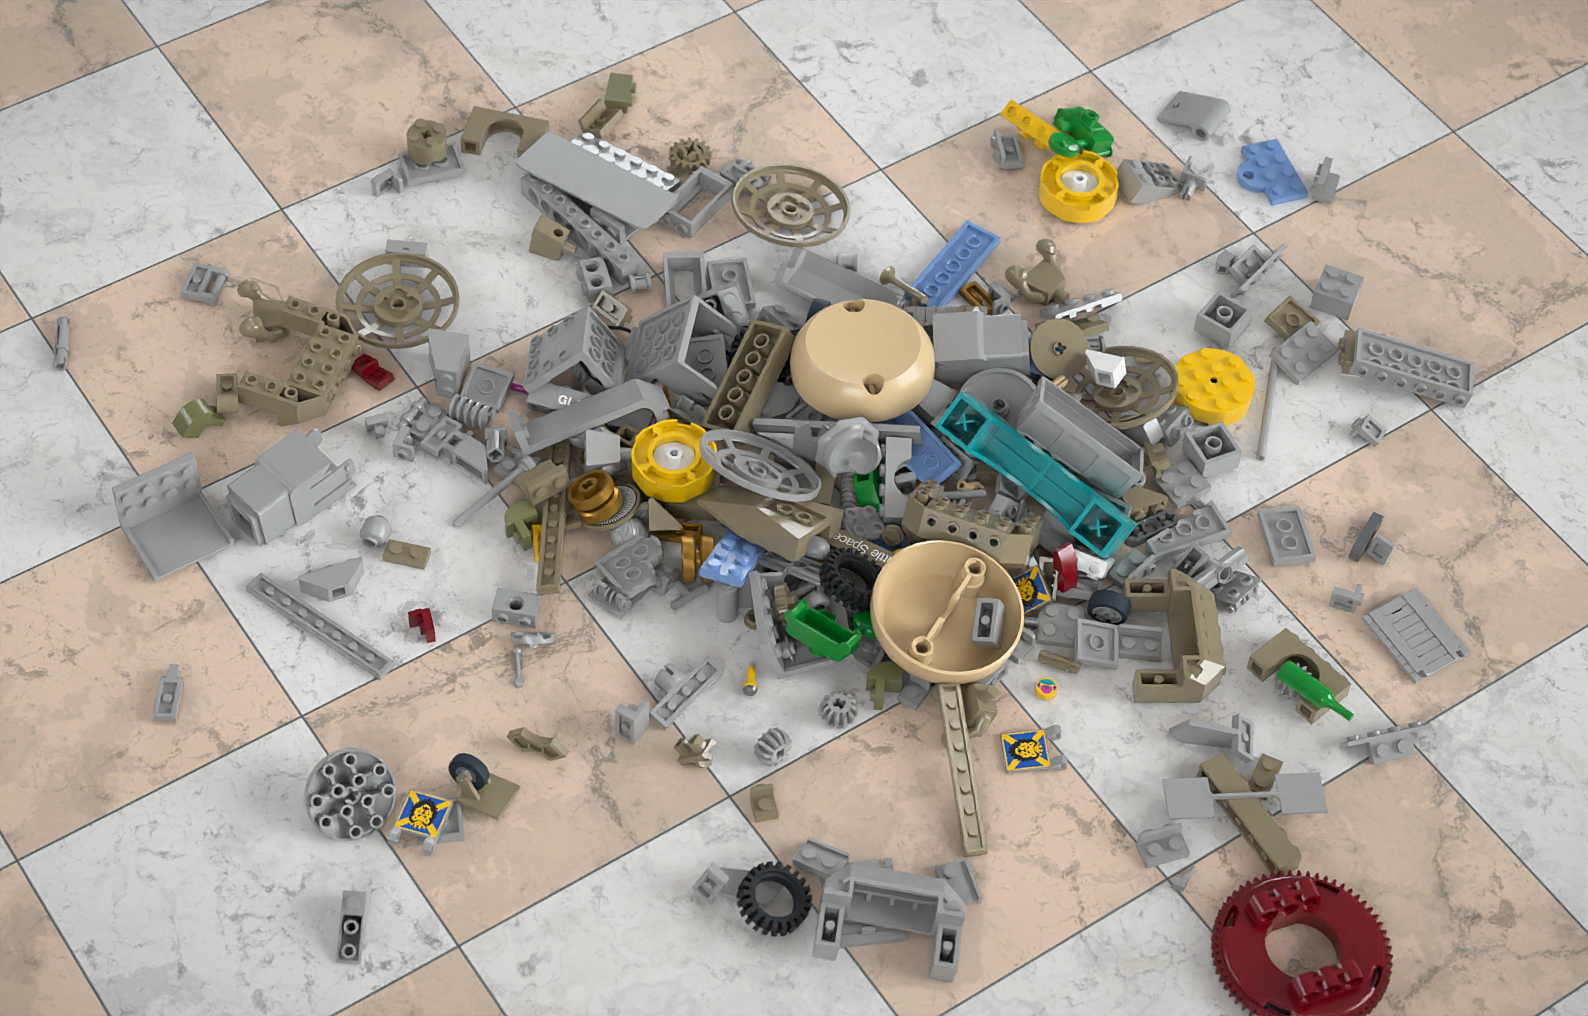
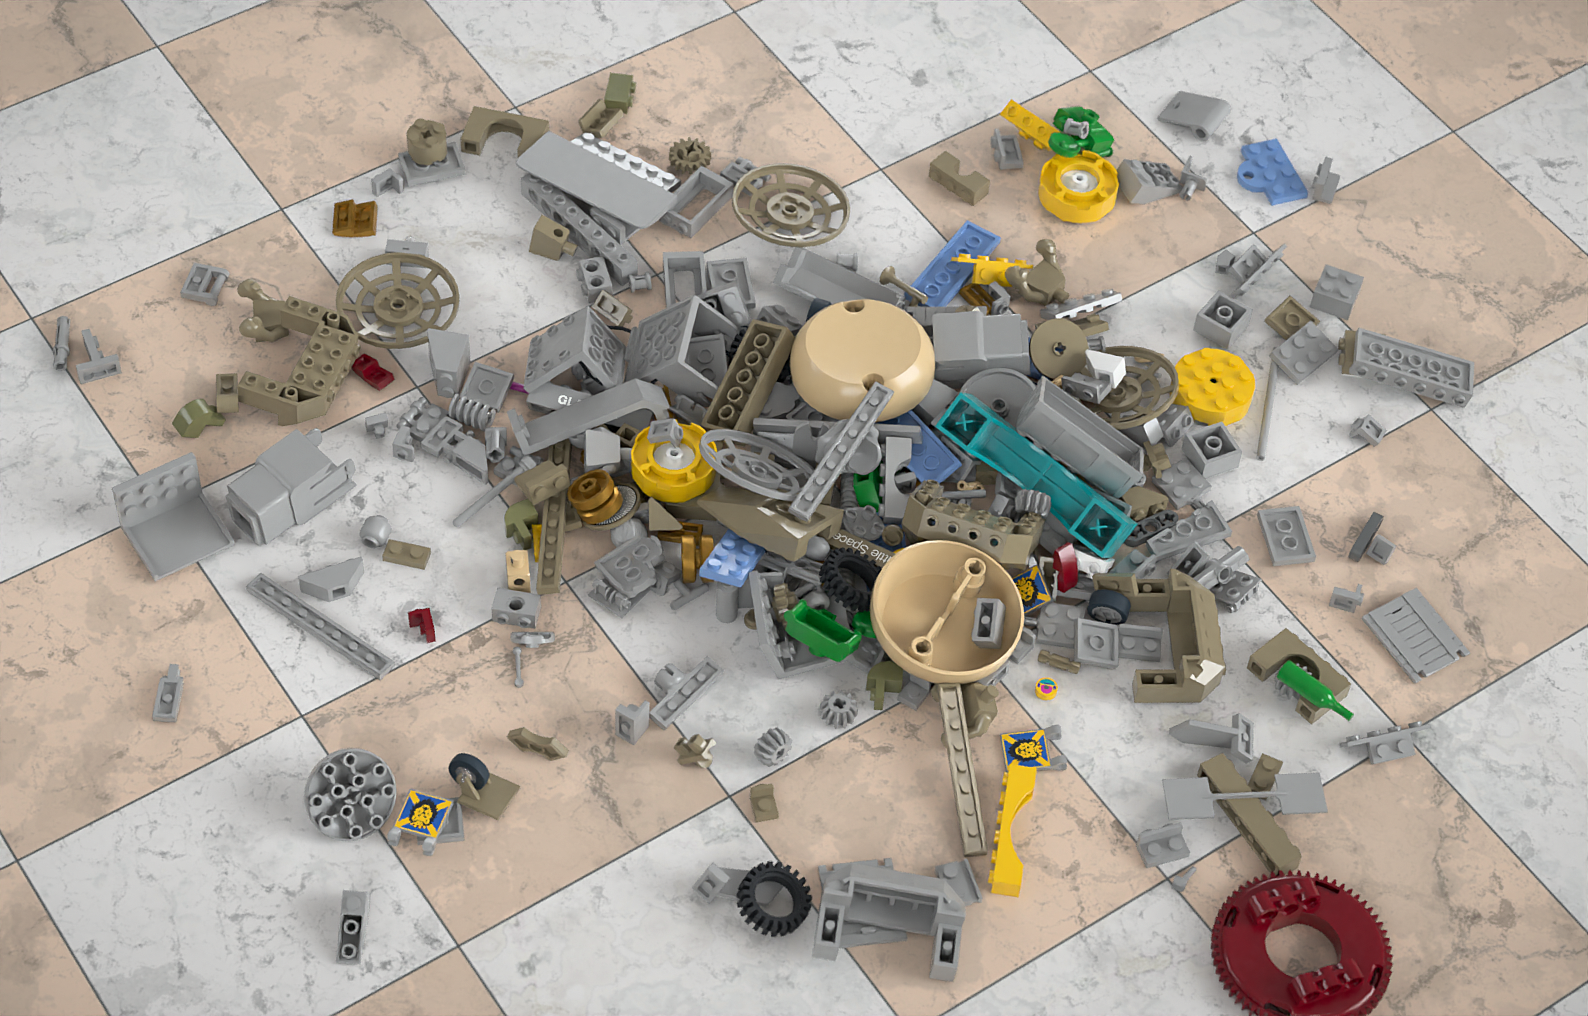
piece [742,666,758,696] -> none
light grey plate [793,837,850,879] -> none
none -> light grey bracket [76,328,122,384]
none -> pearl gold slope [332,199,378,237]
none -> tan torso [505,550,531,593]
none -> light grey bracket [647,418,683,448]
none -> light grey tile [788,381,894,522]
none -> dark tan arch [929,151,990,206]
none -> yellow bracket [951,254,1033,287]
none -> yellow arch [988,764,1037,897]
none -> light grey gear [1015,489,1051,518]
none -> light grey bracket [1061,373,1111,404]
none -> light grey bush [1064,118,1089,139]
none -> dark tan plate [1092,573,1139,597]

